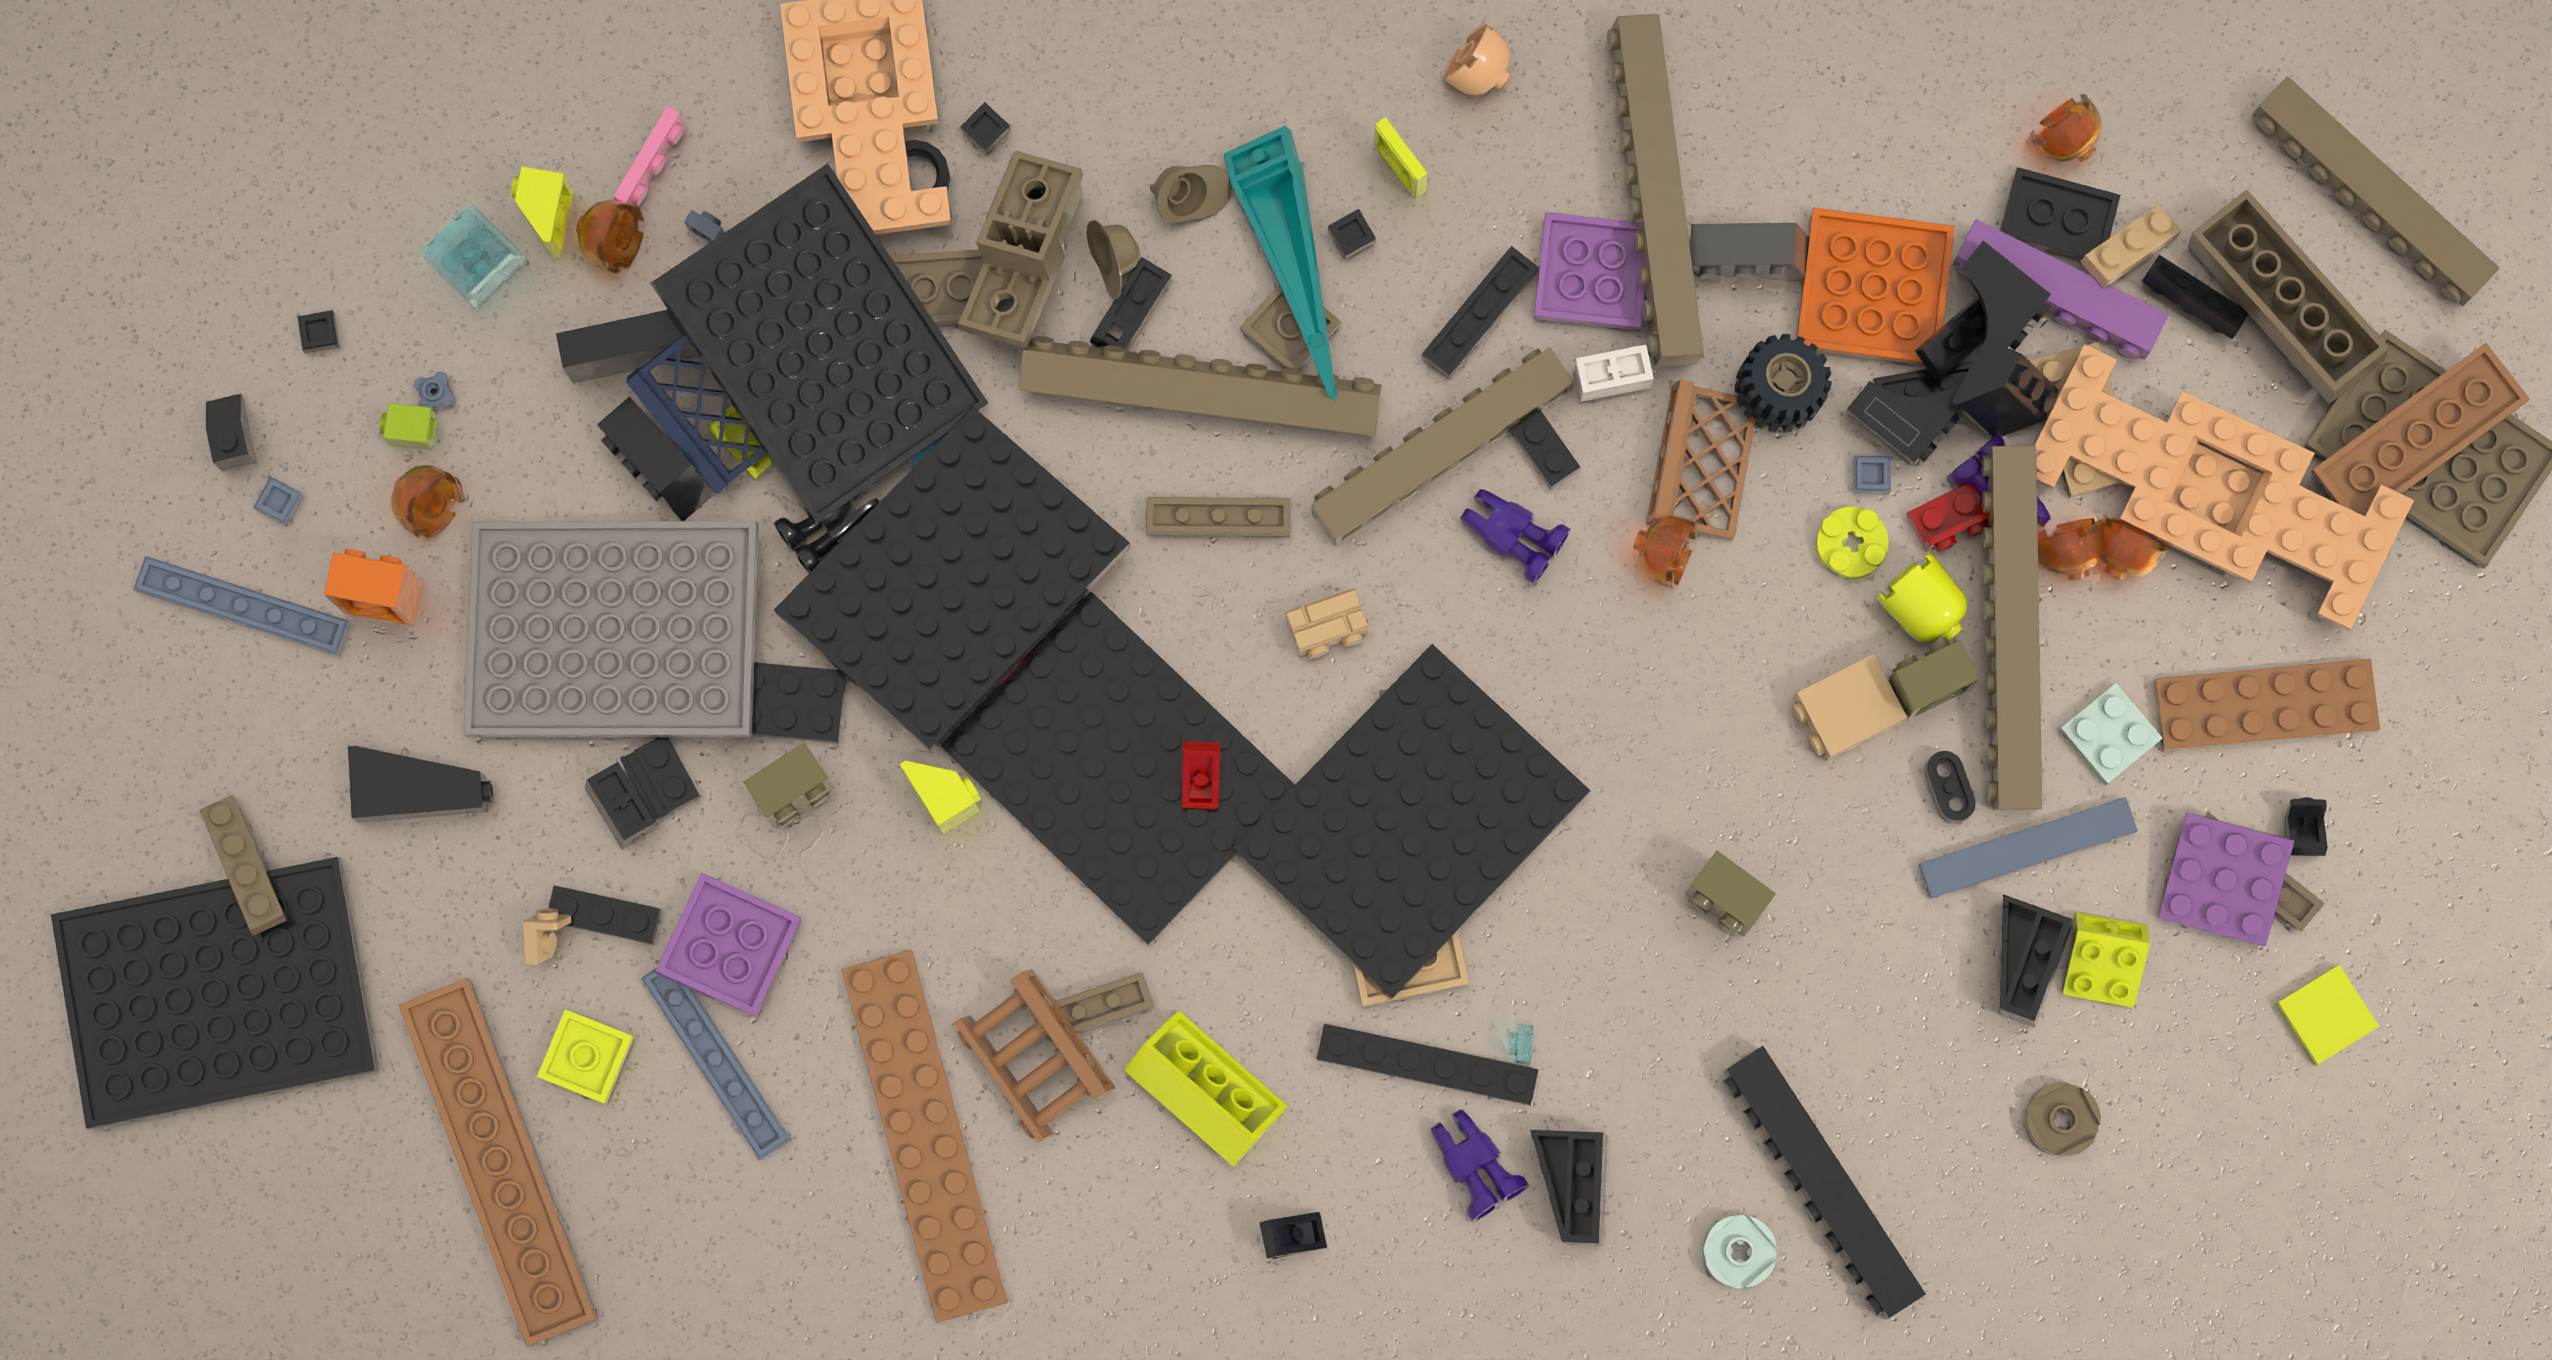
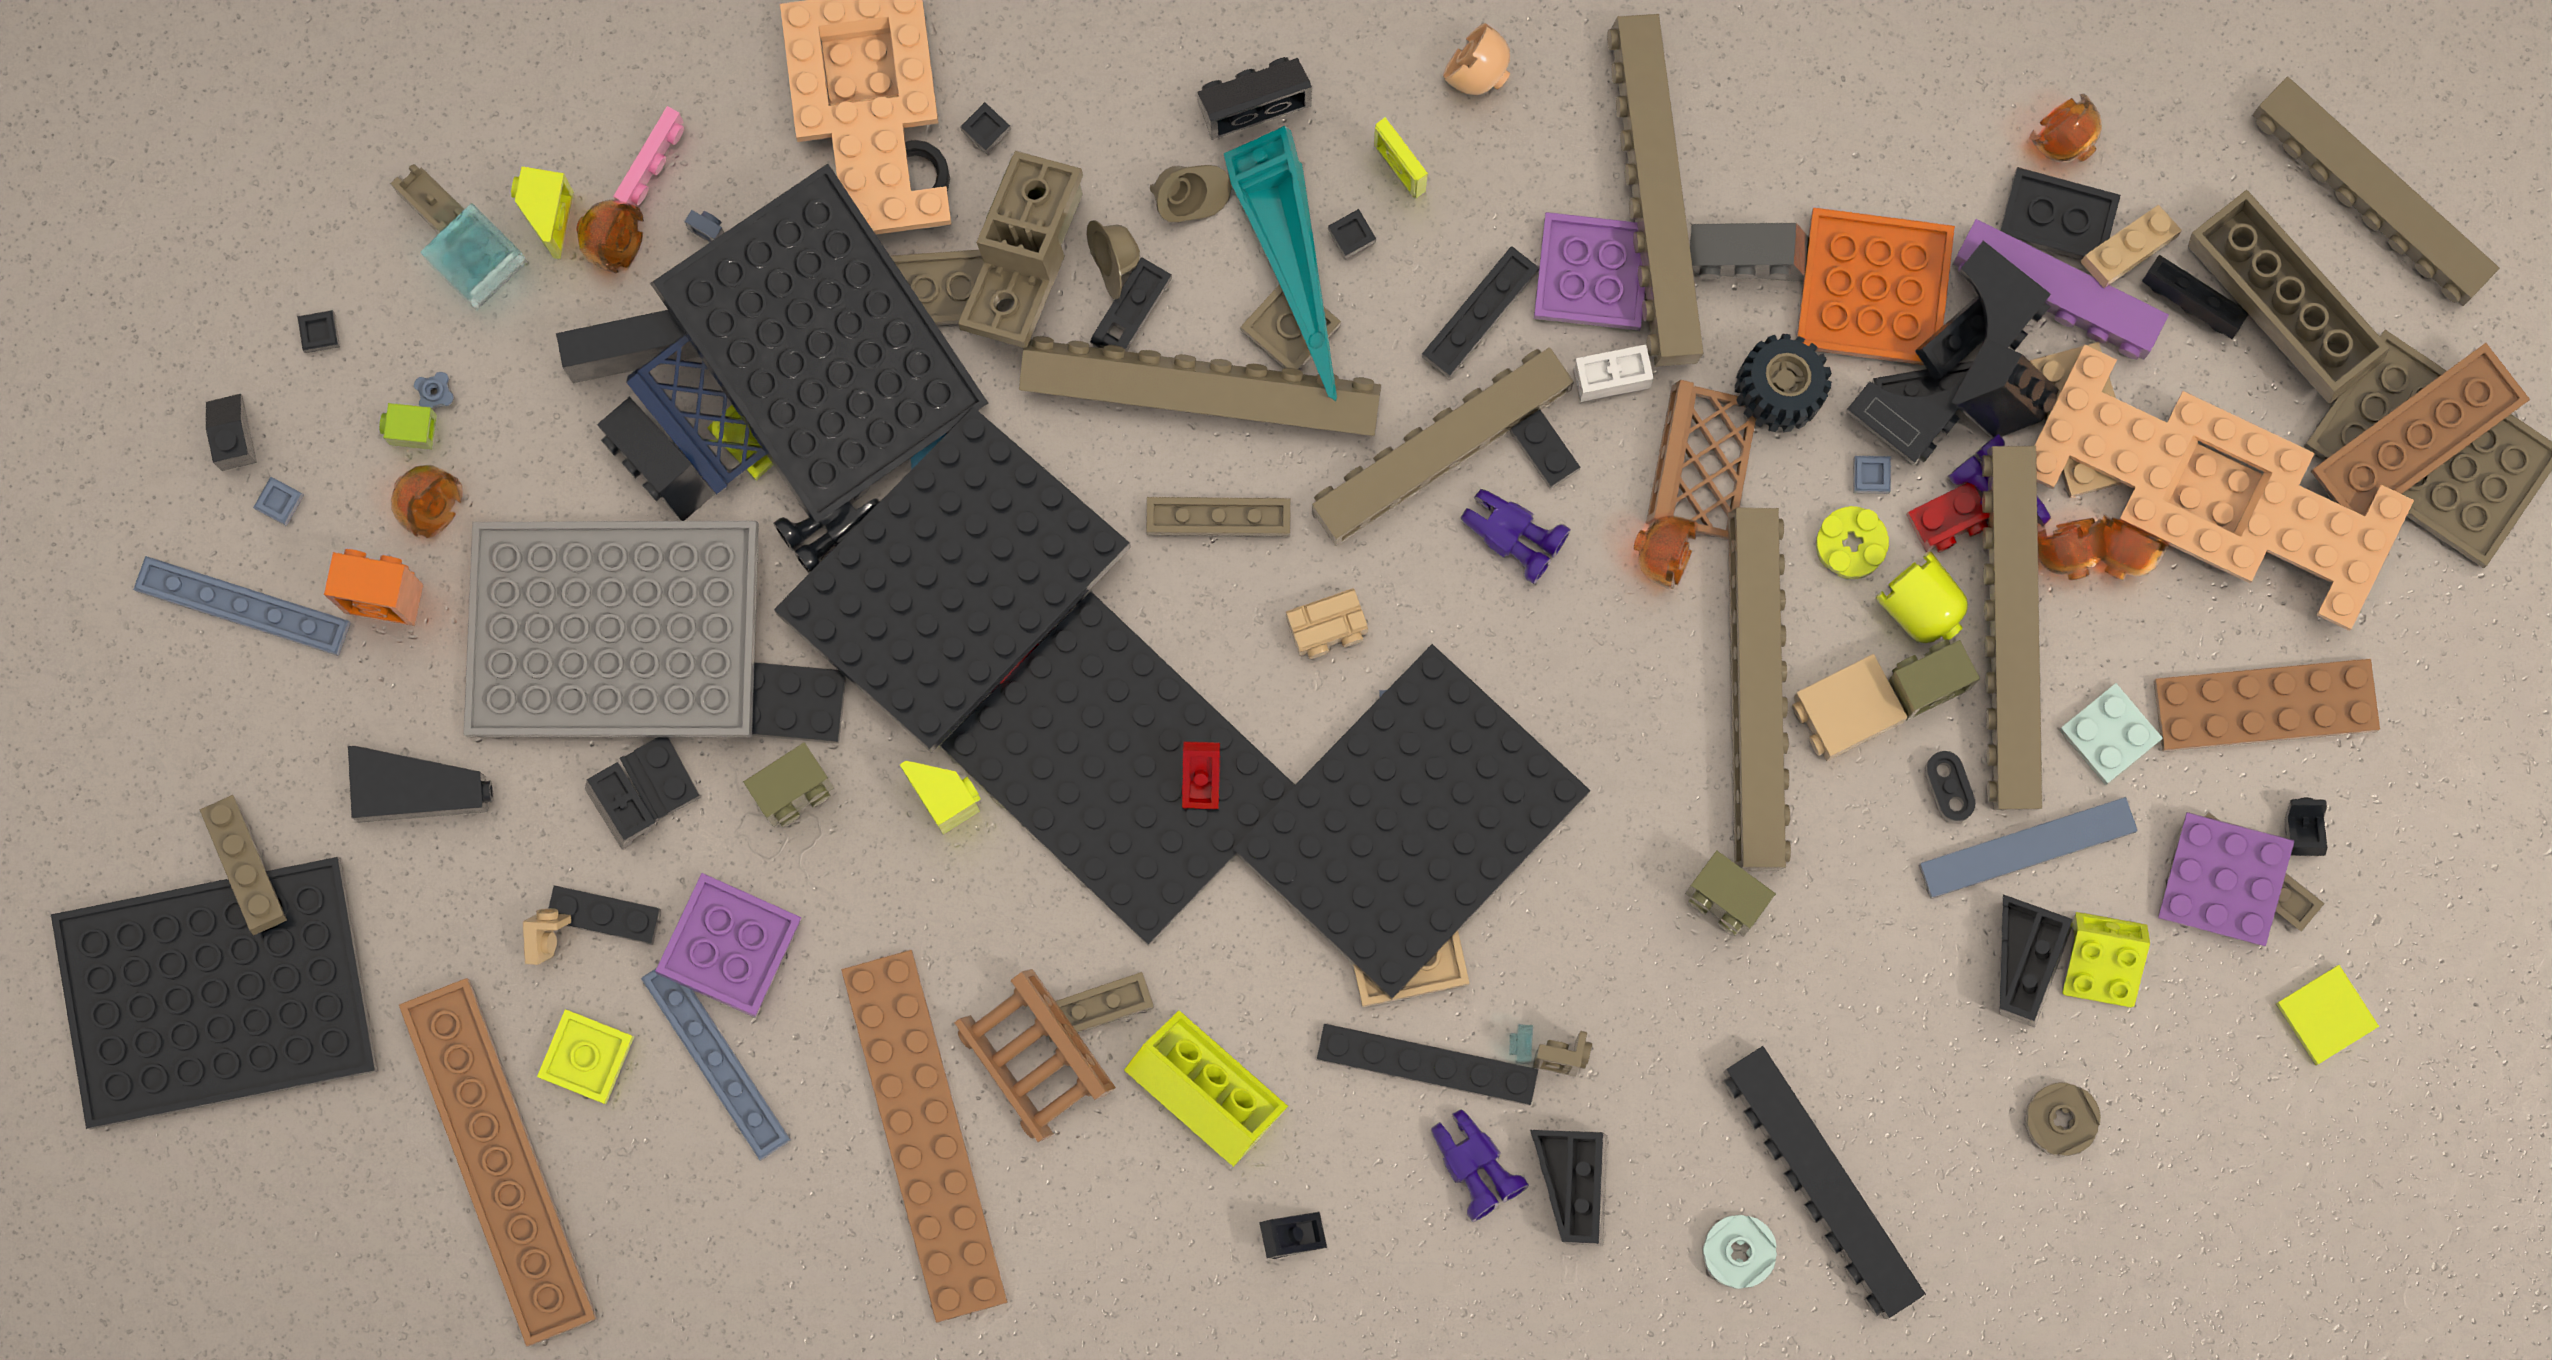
none -> dark tan hinge [390,164,472,242]
none -> black slope [1197,57,1312,140]
none -> dark tan bracket [1532,1031,1592,1077]
none -> dark tan brick [1728,507,1791,871]

